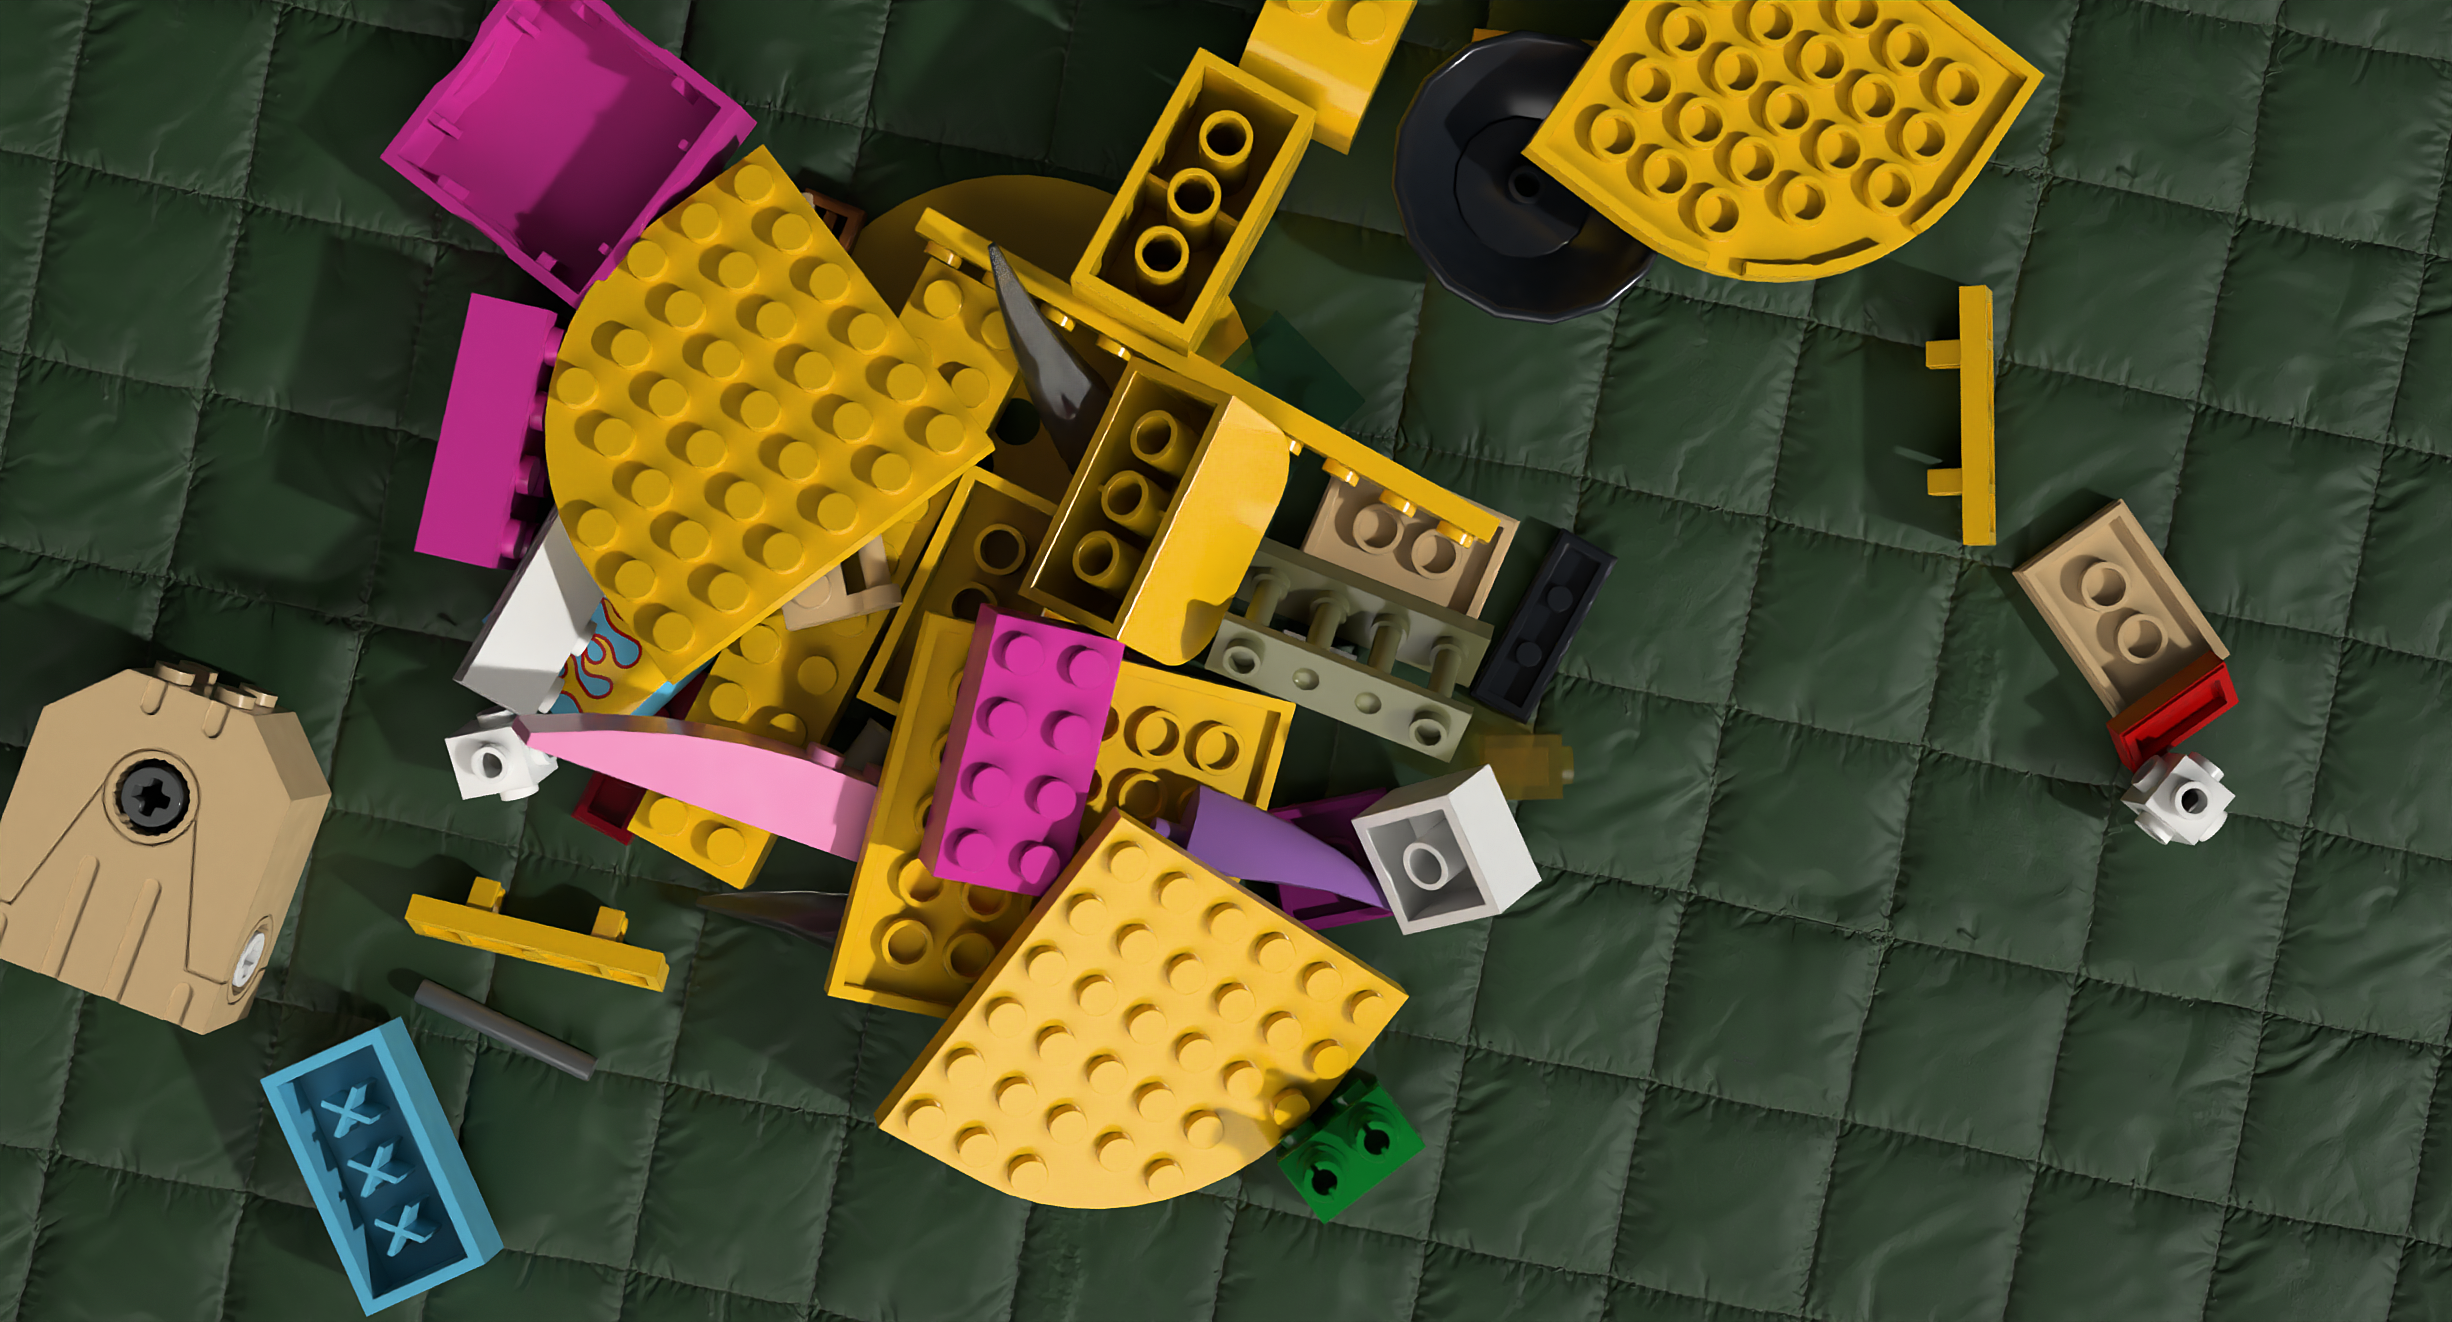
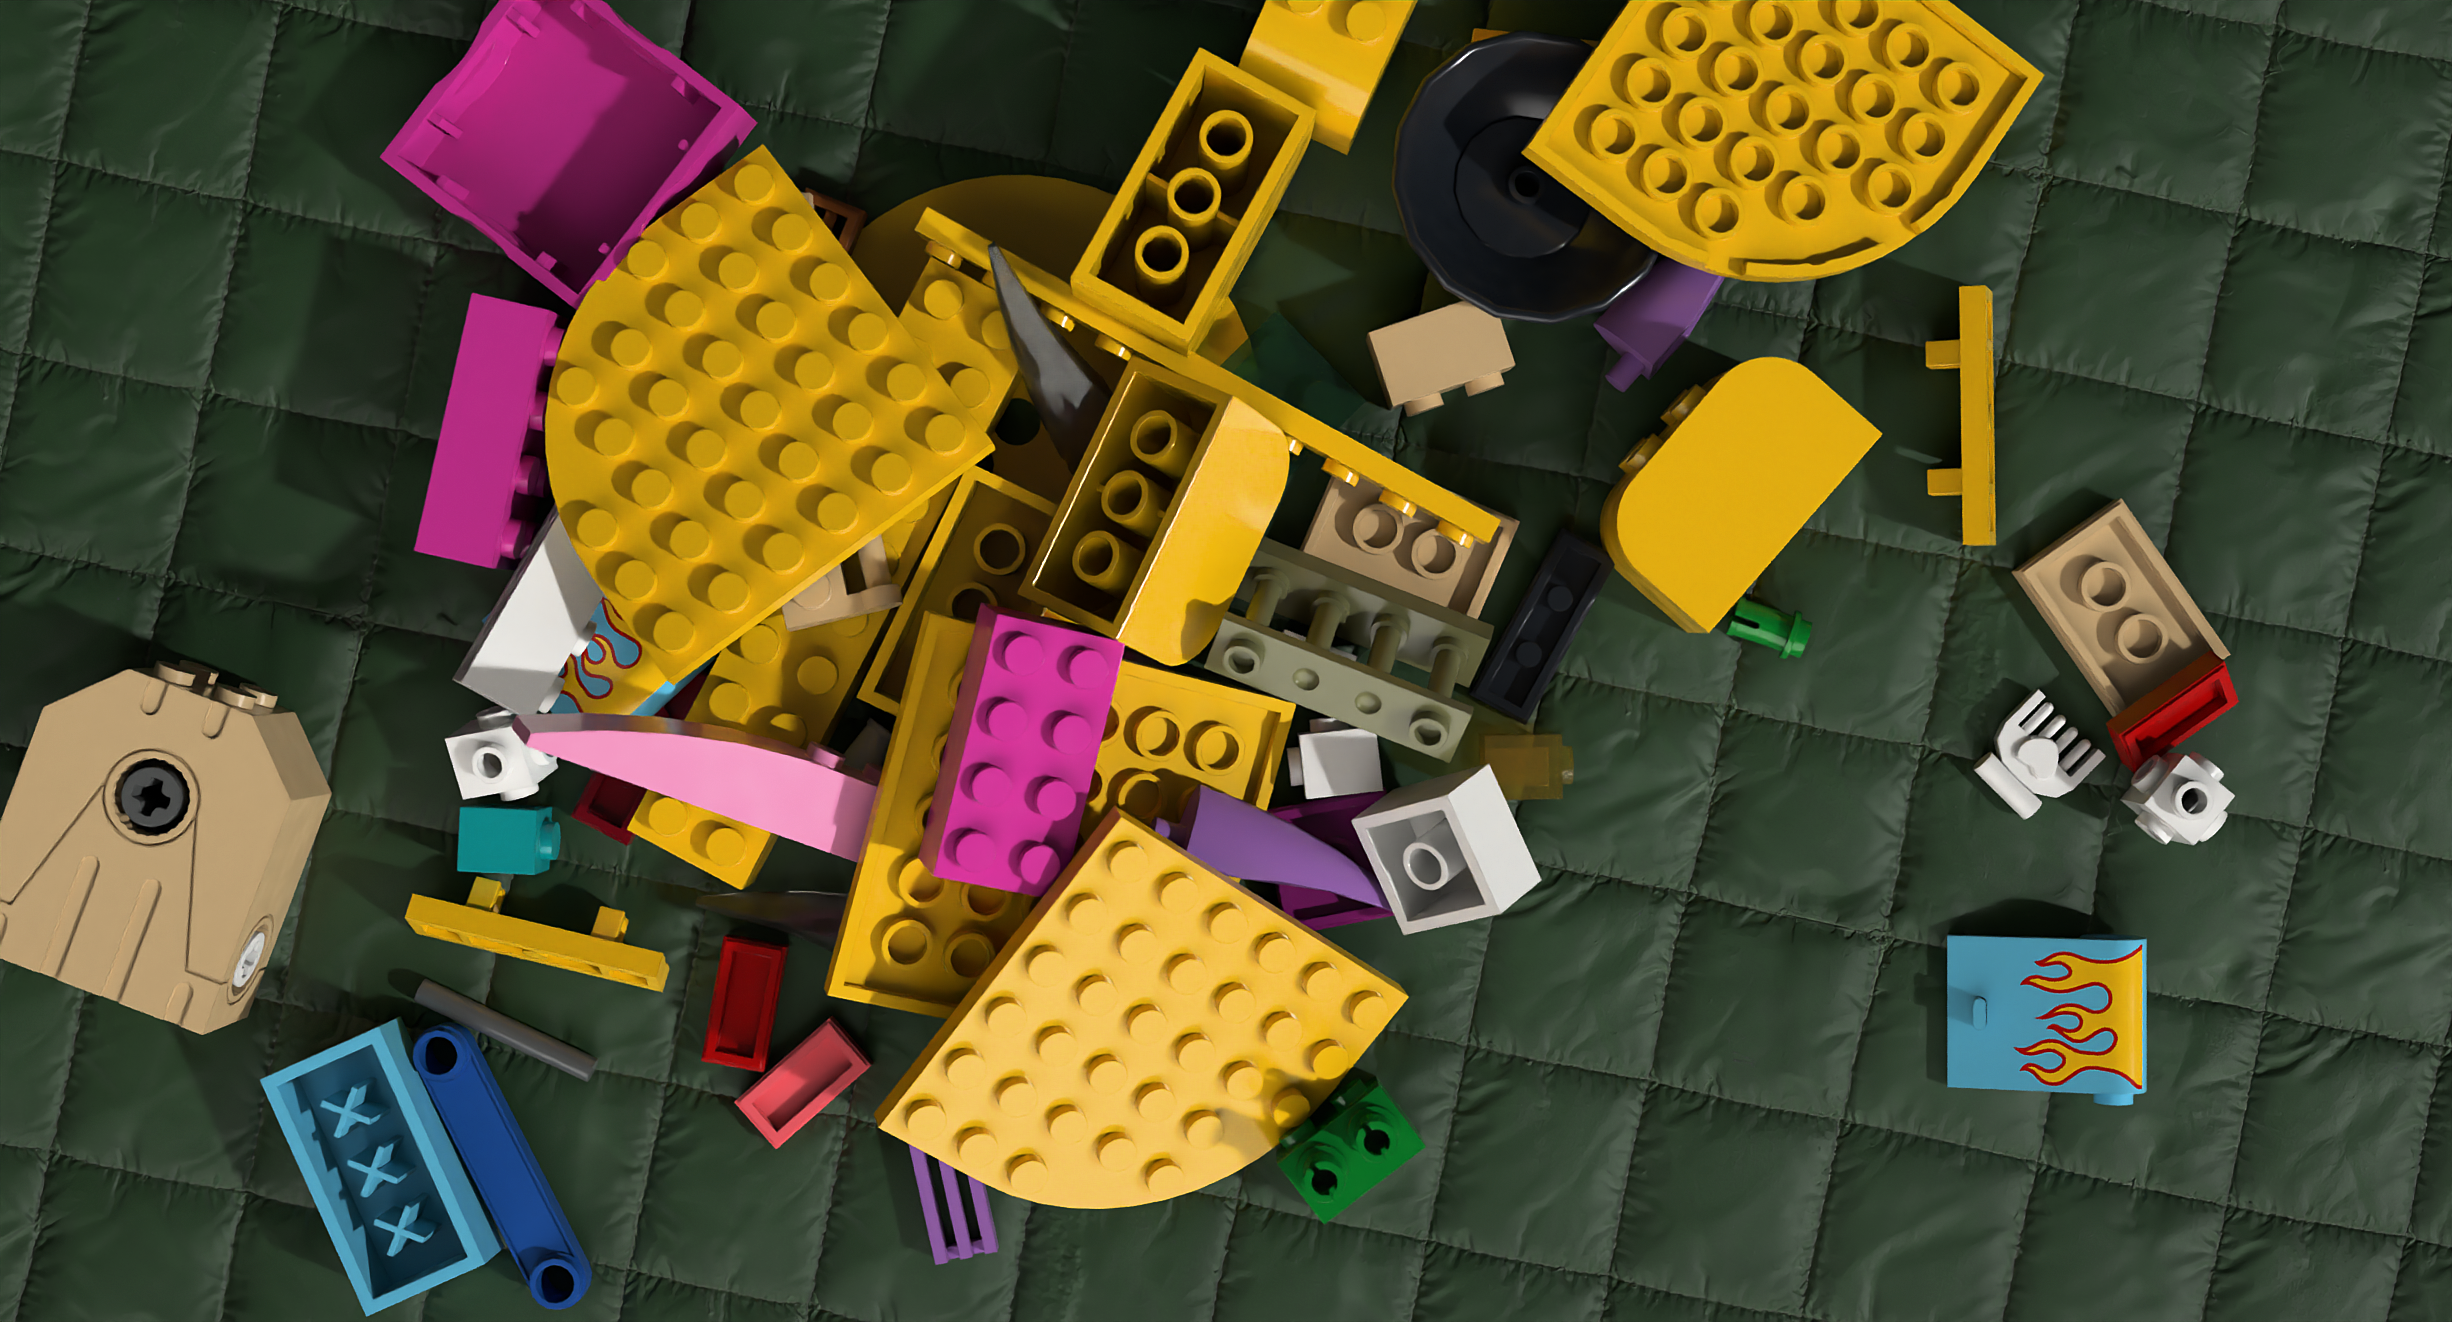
none -> blue piece [413,1022,592,1310]
none -> teal brick [457,803,561,875]
none -> red tile [701,934,789,1072]
none -> coral tile [734,1015,874,1149]
none -> medium lavender tile [909,1144,999,1265]
none -> white brick [1287,717,1383,799]
none -> tan brick [1365,301,1516,417]
none -> medium lavender piece [1593,256,1725,392]
none -> yellow brick [1599,357,1882,633]
none -> green pin [1726,596,1812,660]
none -> medium azure door [1947,934,2147,1106]
none -> white piece [1973,689,2106,820]

